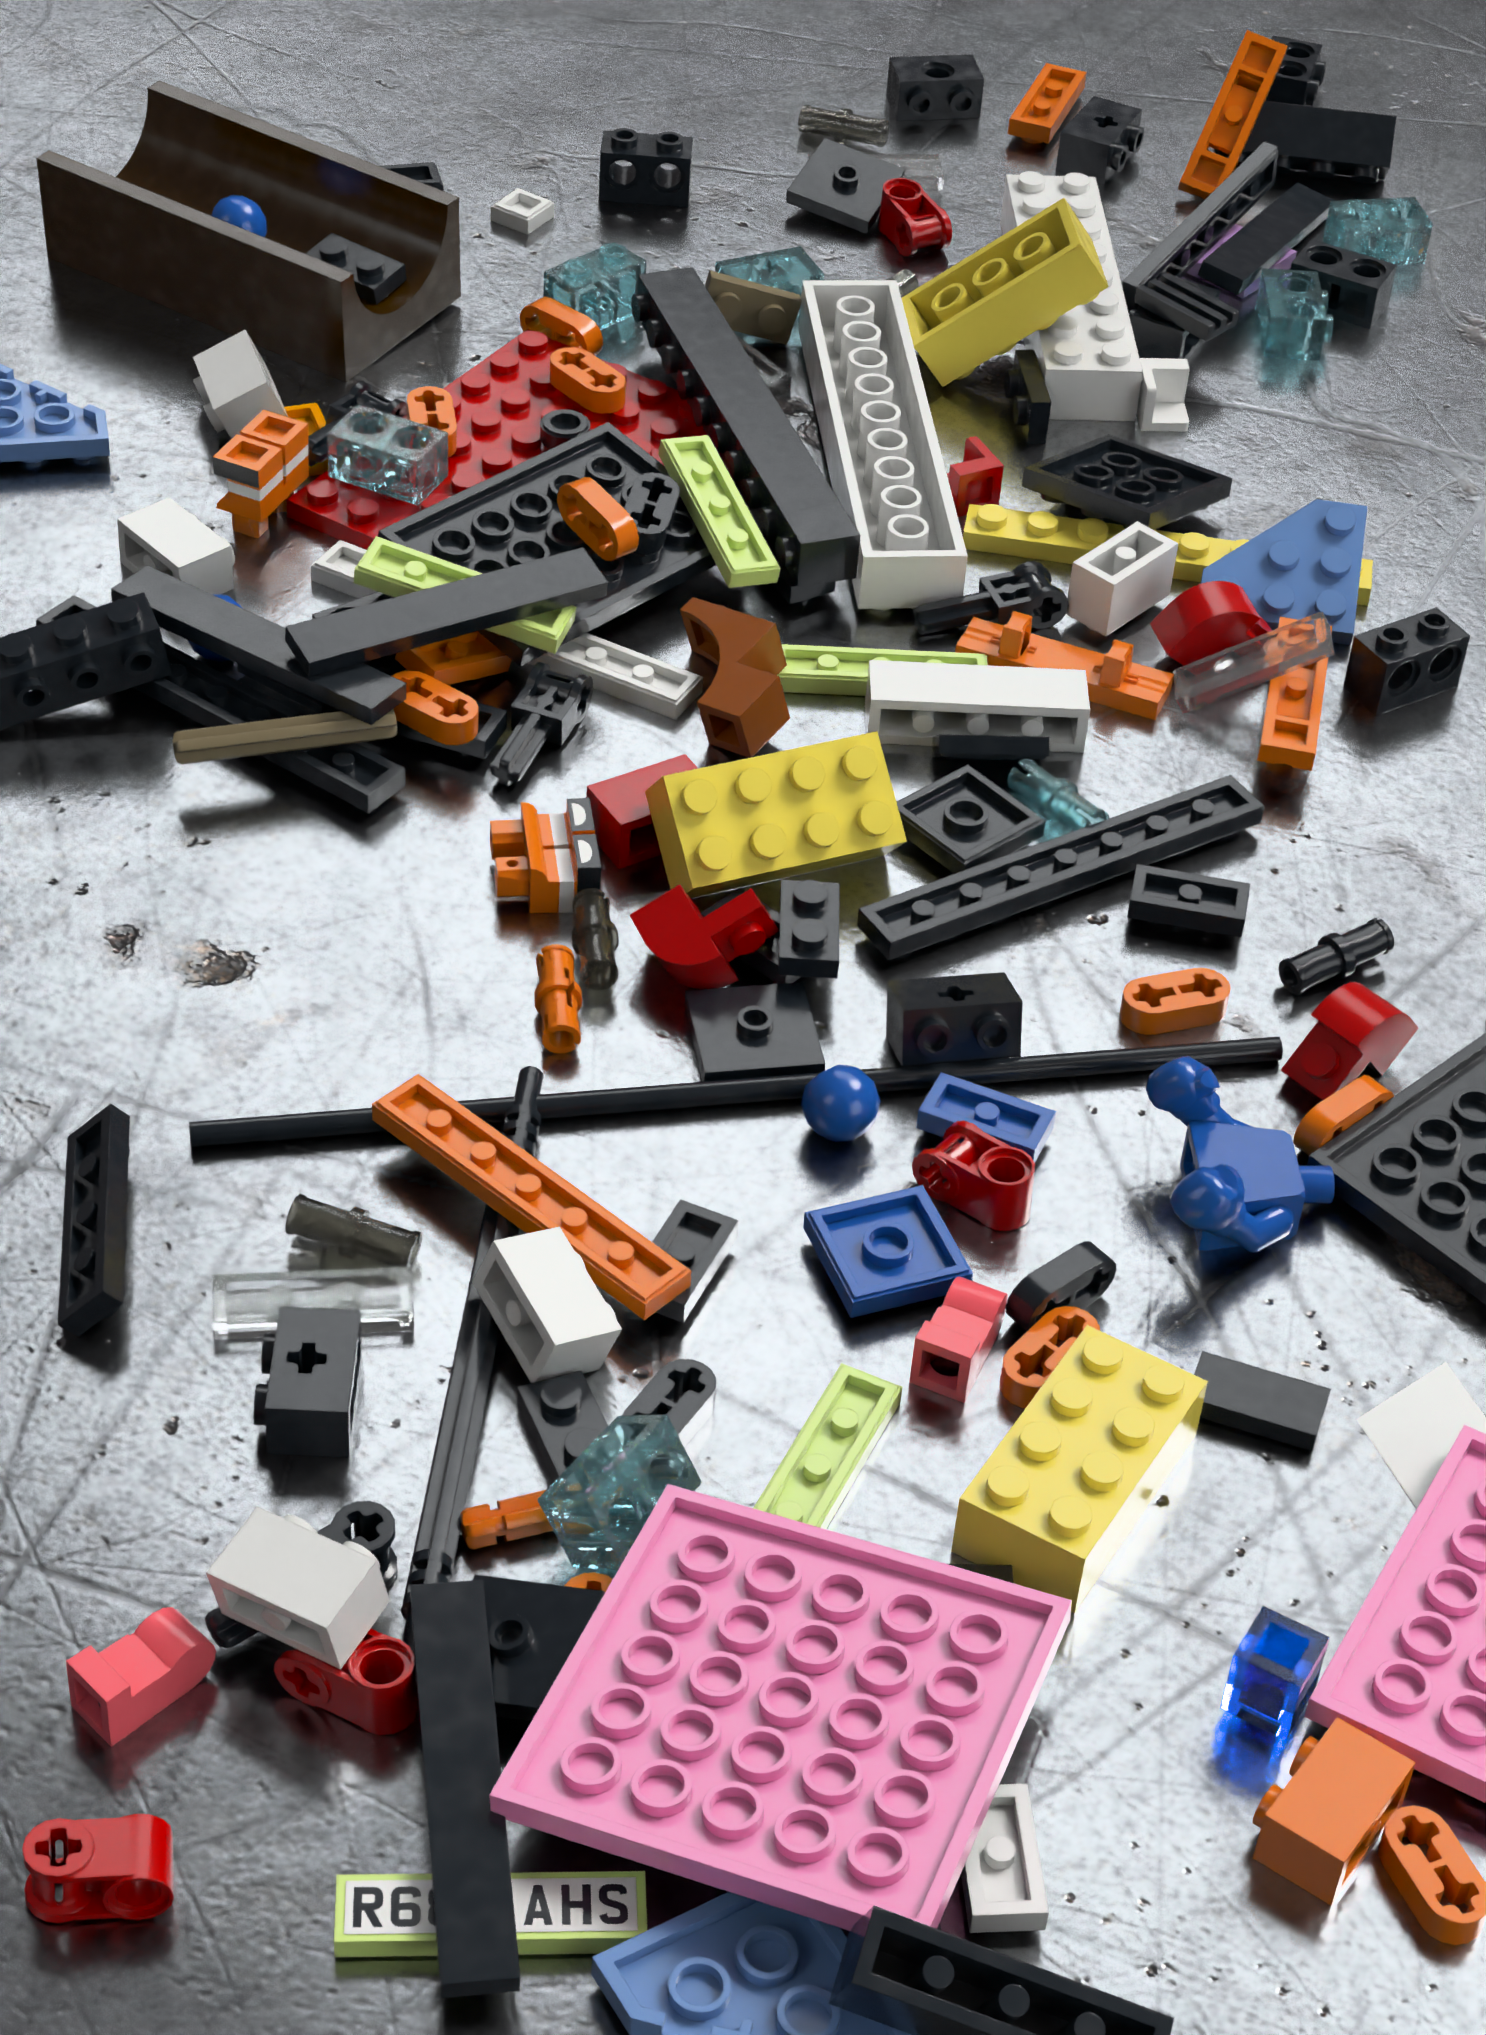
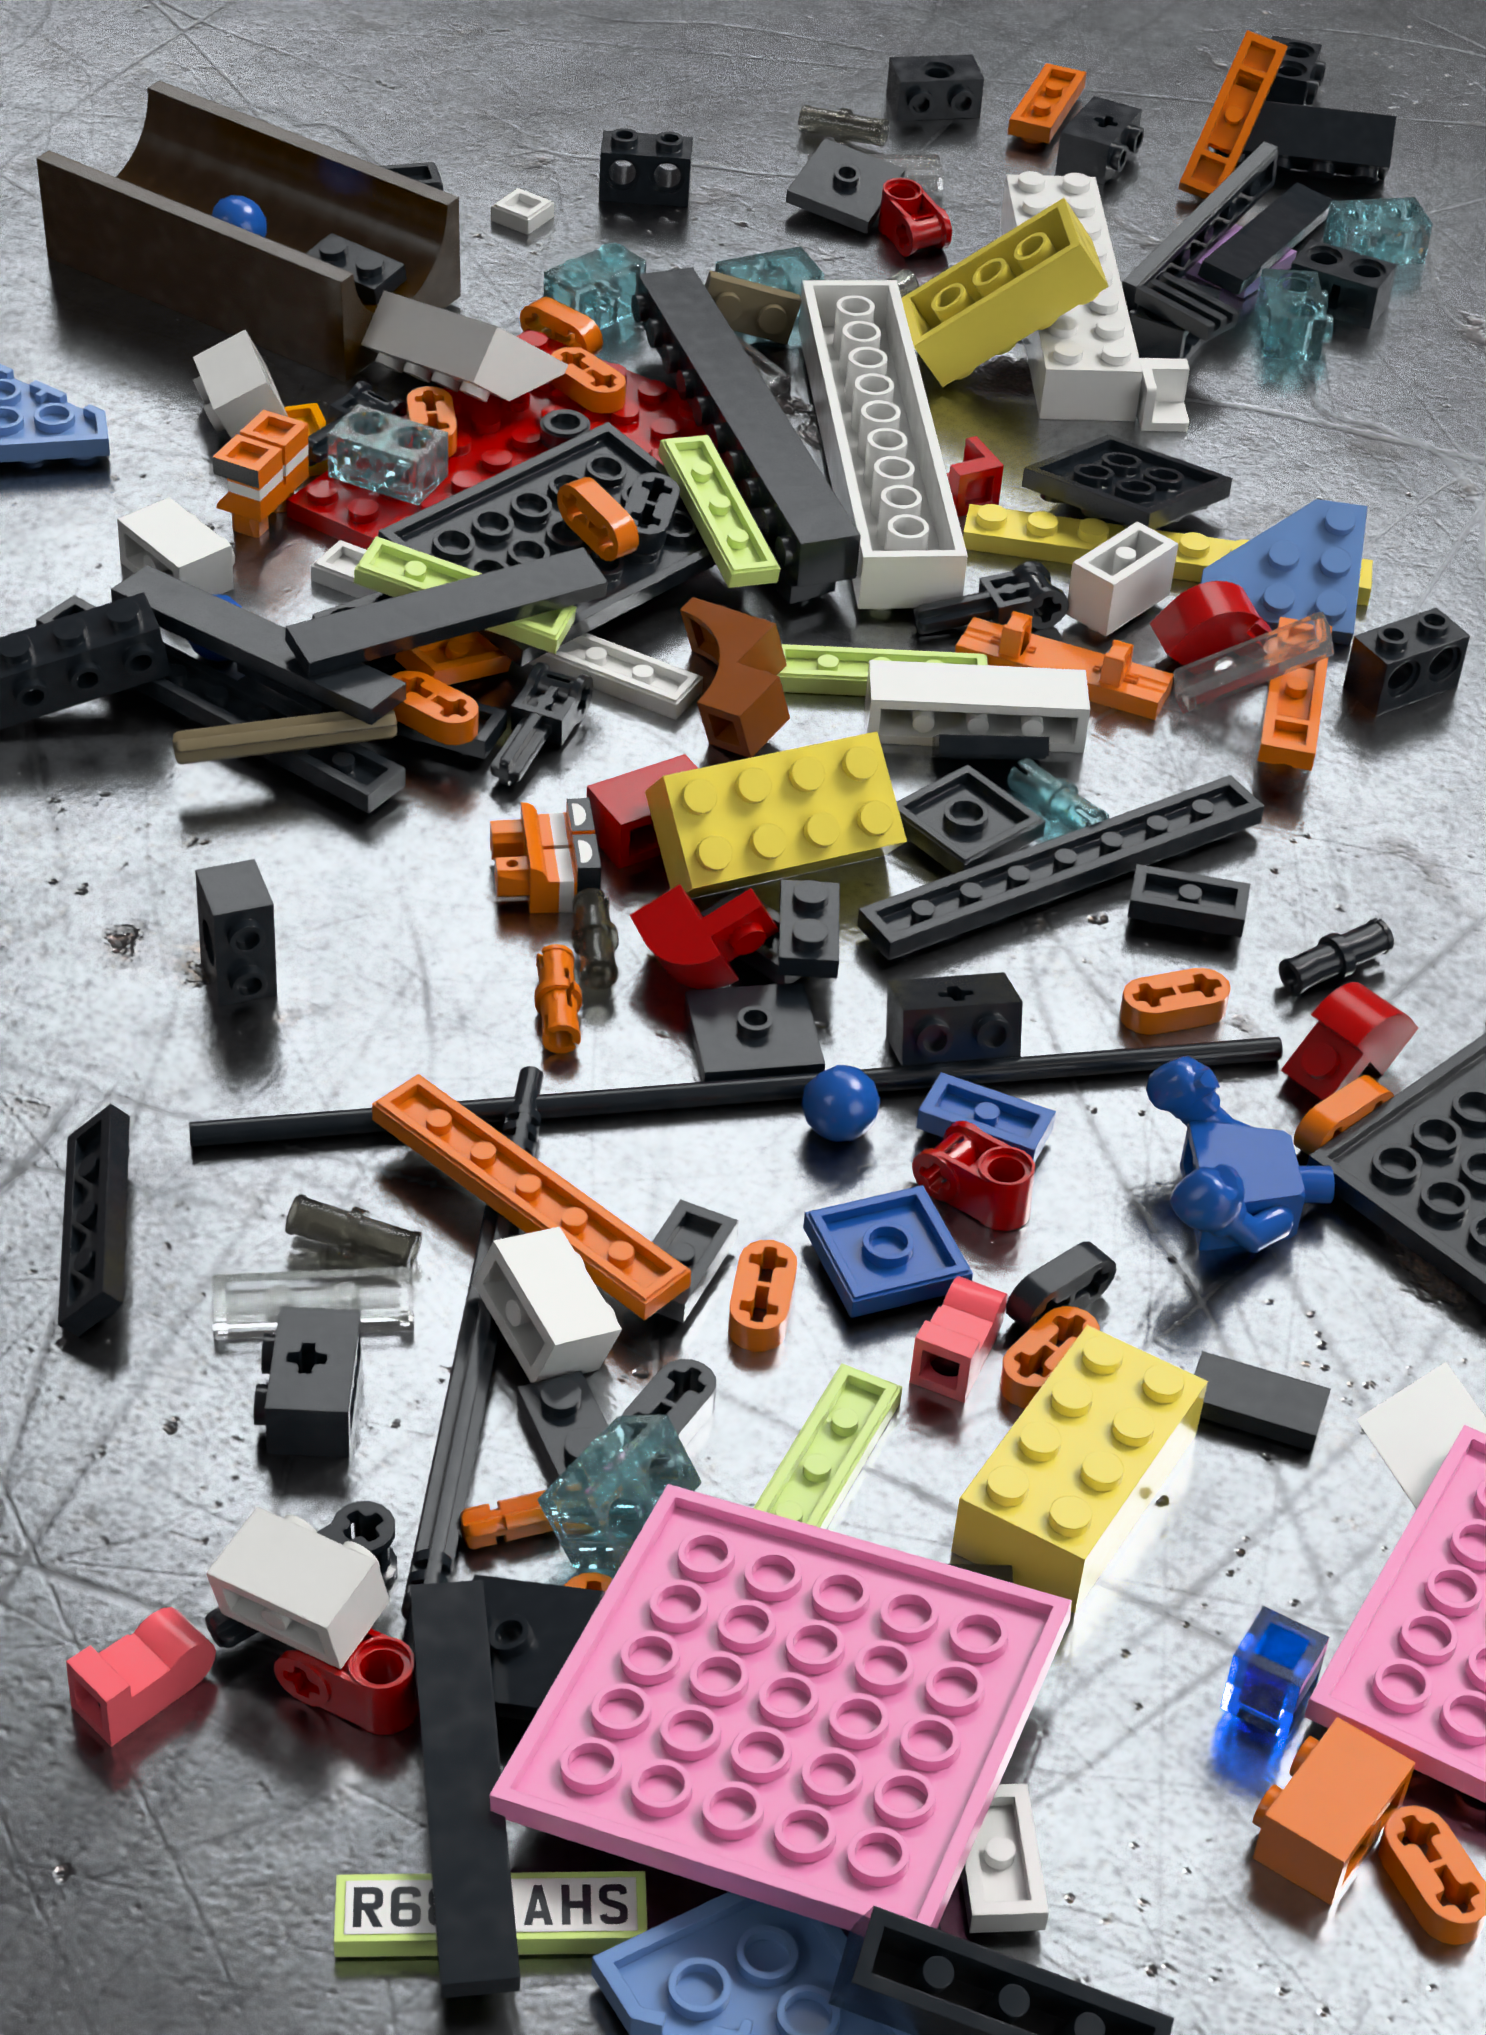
red piece [22,1814,174,1923] -> none
black plate [1004,350,1052,444] -> none
none -> black brick [195,859,277,1007]
none -> white slope [361,291,568,403]
none -> orange beam [728,1240,797,1352]

